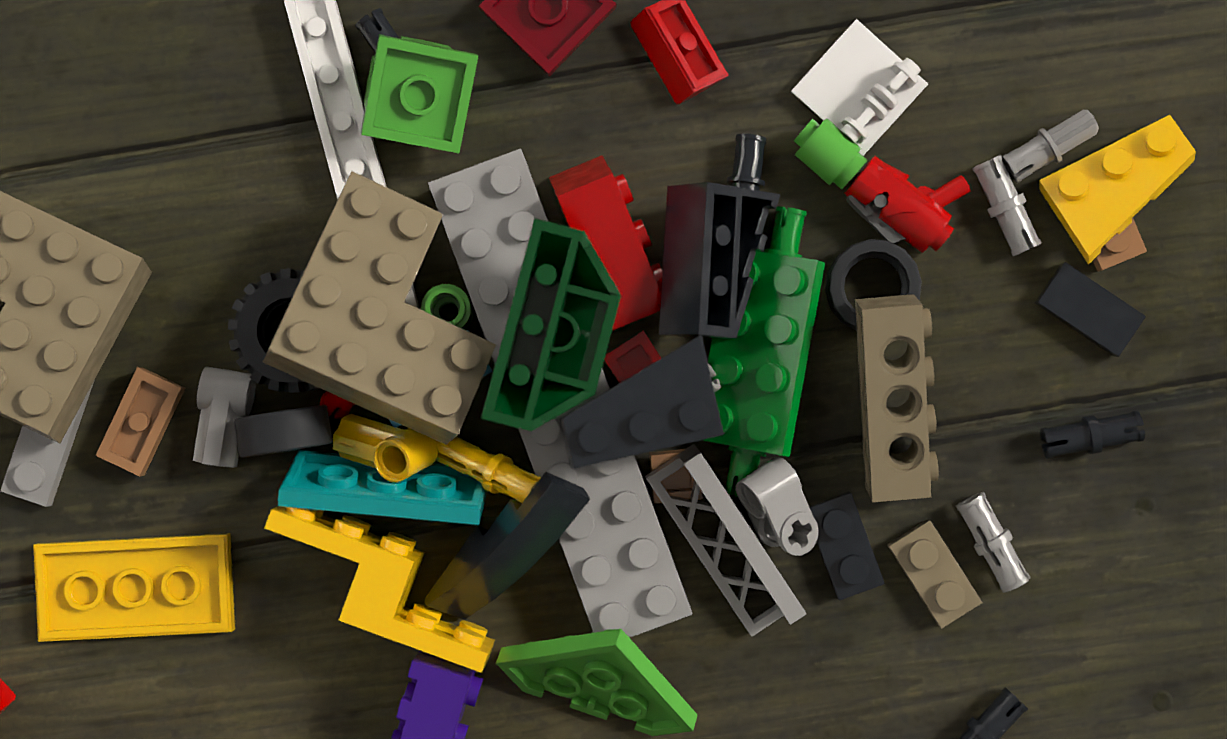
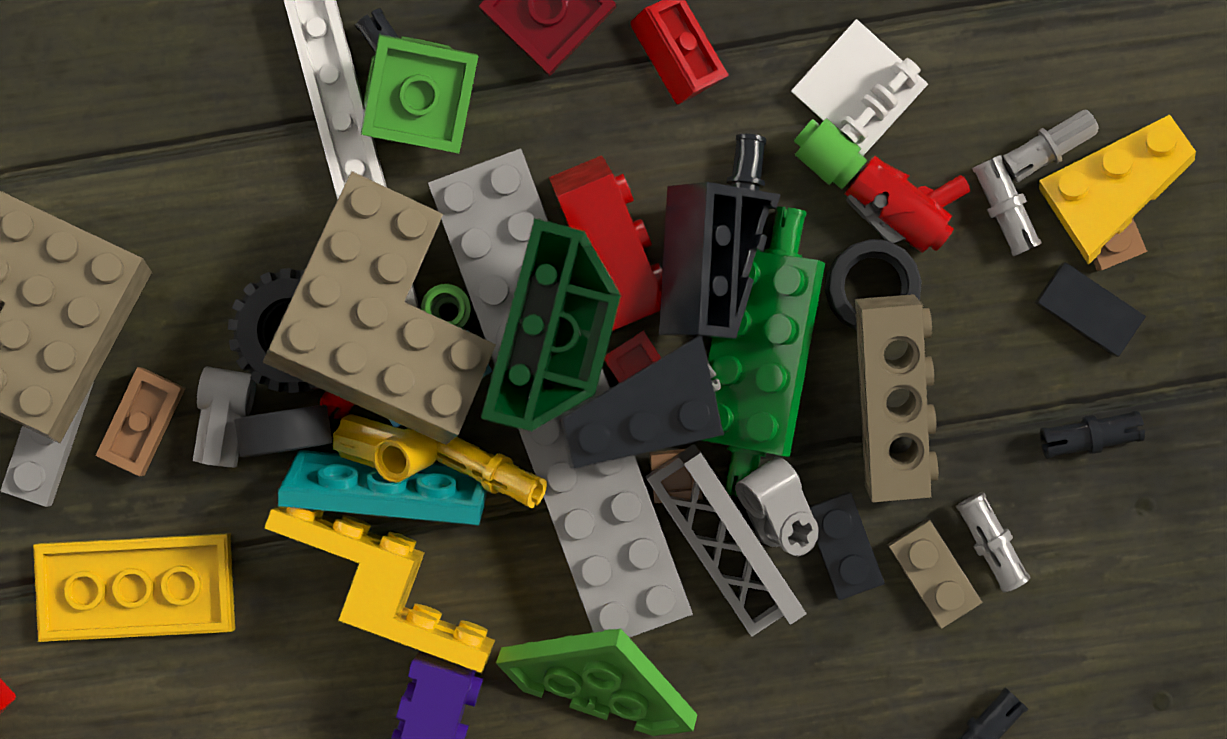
black slope [424,471,590,620] -> none

